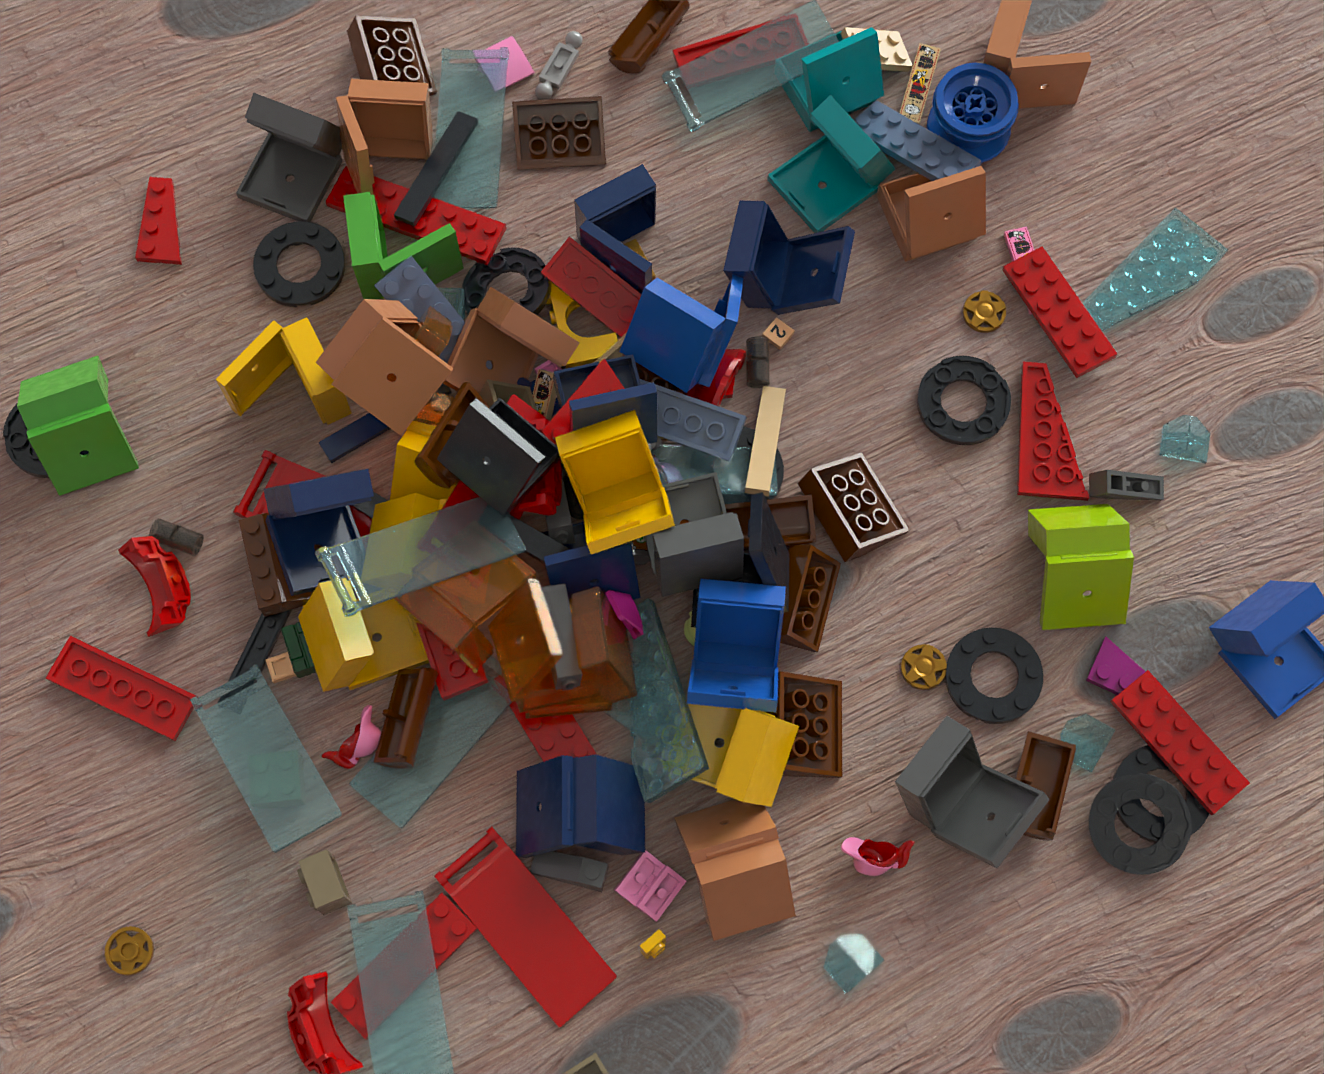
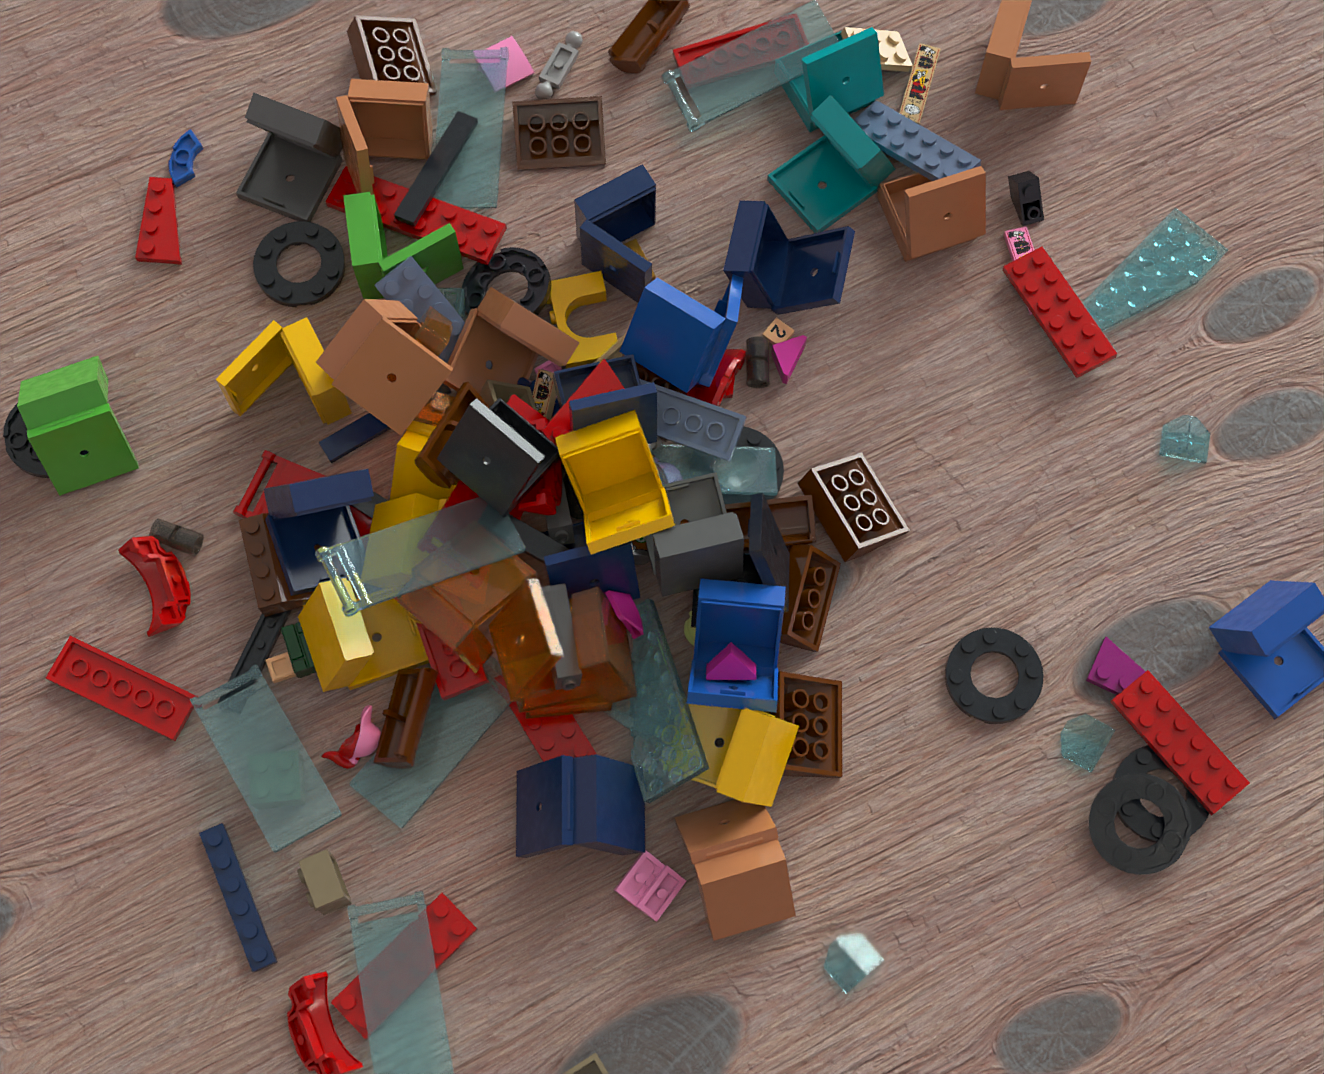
pearl gold wheel [105,926,154,975] -> none
red flag [434,826,617,1027] -> none
dark grey slope [530,851,609,892] -> none
red plate [540,236,641,338] -> none
yellow plate [640,929,666,959] -> none
tan tile [745,386,786,496] -> none
red hair [841,837,915,876] -> none
dark grey container [895,716,1050,868] -> none
pearl gold wheel [901,644,947,690] -> none
black plate [917,356,1011,445] -> none
blue wheel [927,63,1019,163] -> none
pearl gold wheel [963,290,1006,333] -> none
reddish brown container [1016,731,1076,841] -> none
red wing [1017,361,1090,501] -> none
lime container [1028,504,1134,630] -> none
dark grey slope [1089,470,1164,500] -> none
none -> blue tile [169,129,203,188]
none -> dark blue plate [199,823,278,973]
none -> dark pink slope [706,642,756,680]
none -> dark pink slope [771,335,807,384]
none -> black slope [1008,171,1044,226]

